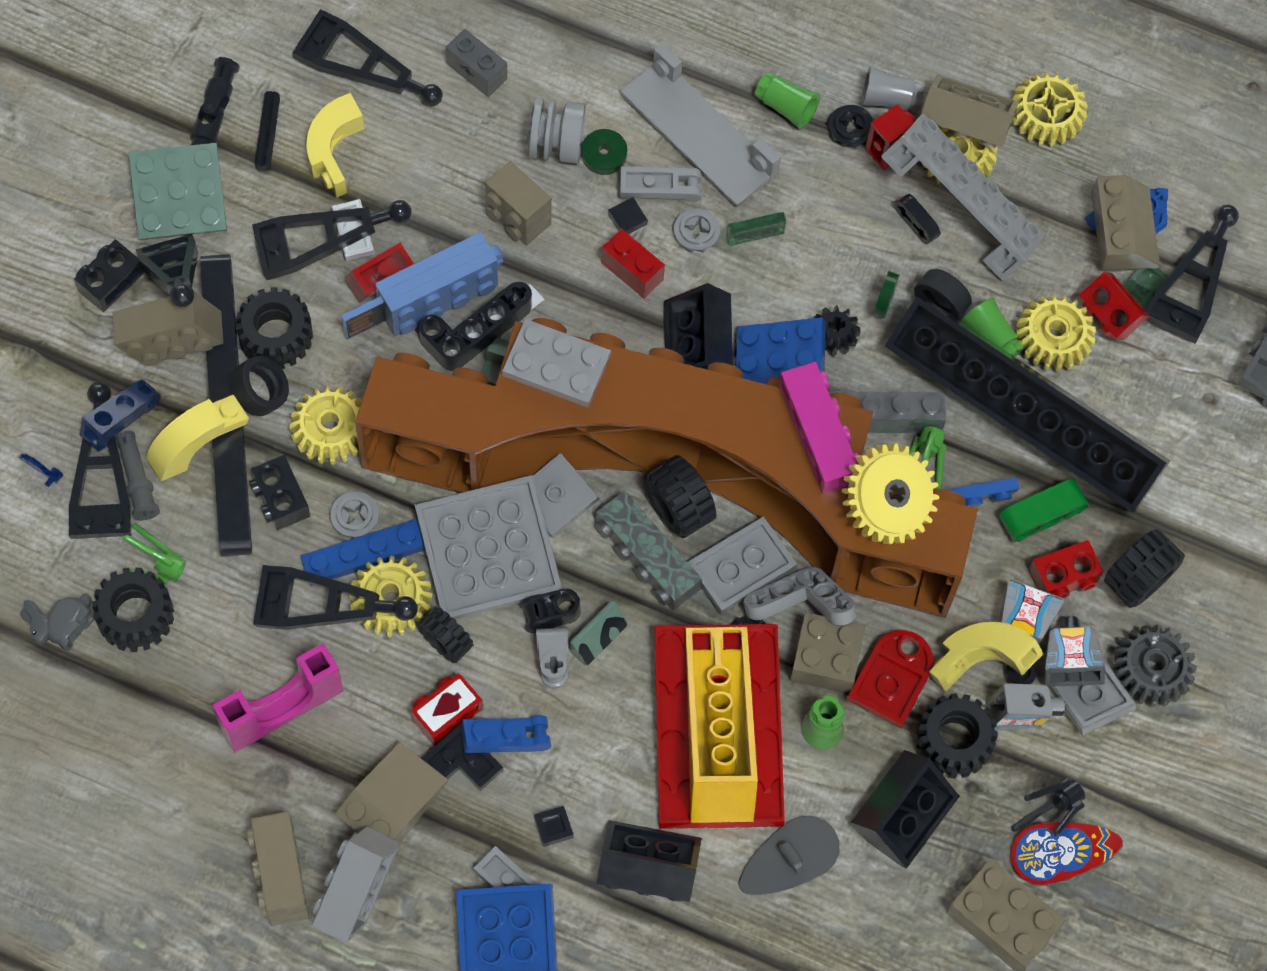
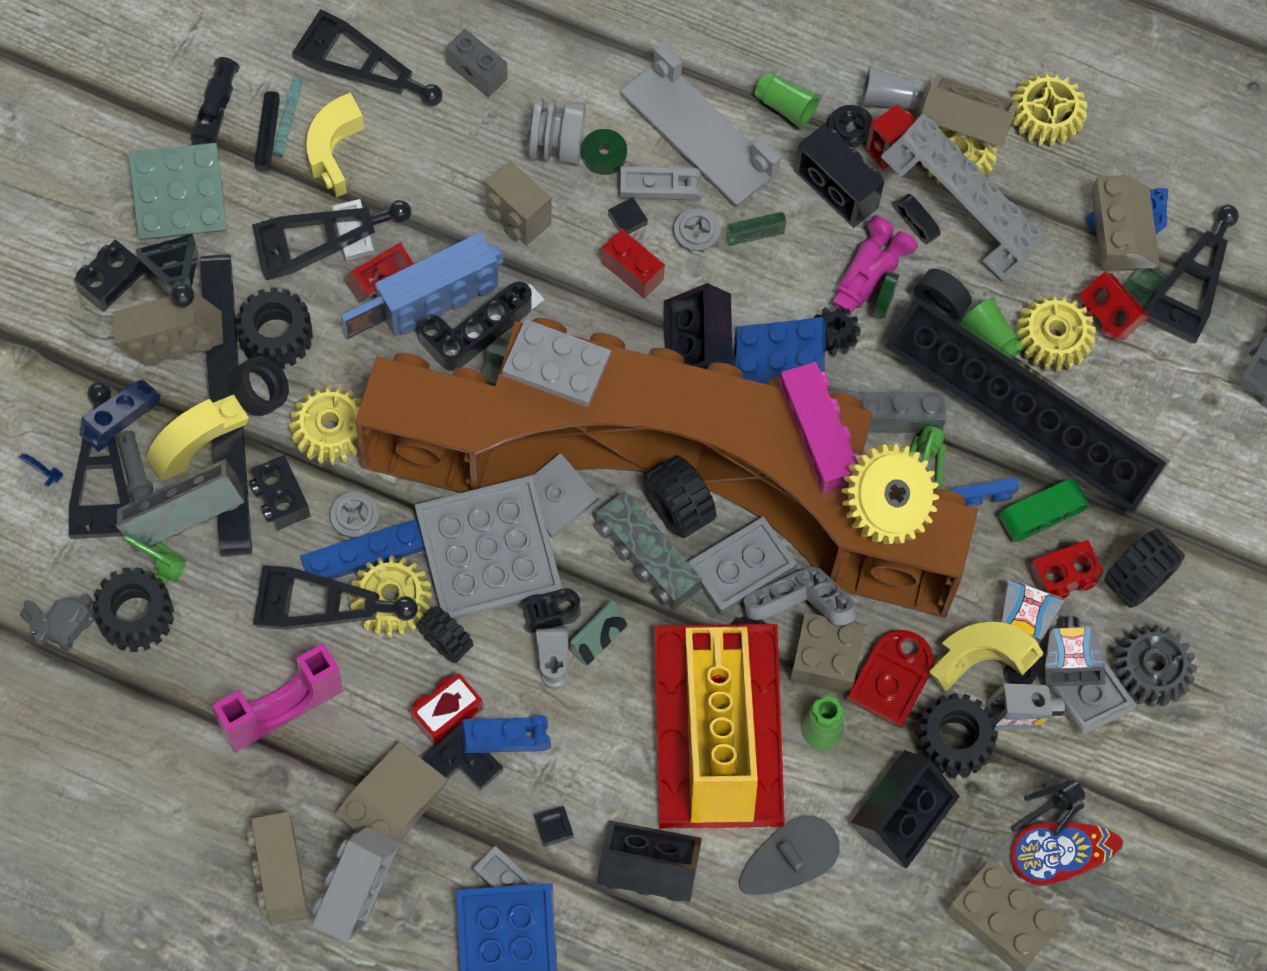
none -> flat silver brick [117,459,244,553]
none -> clear light blue bar [272,77,303,158]
none -> black brick [794,124,885,228]
none -> dark pink piece [831,216,918,315]

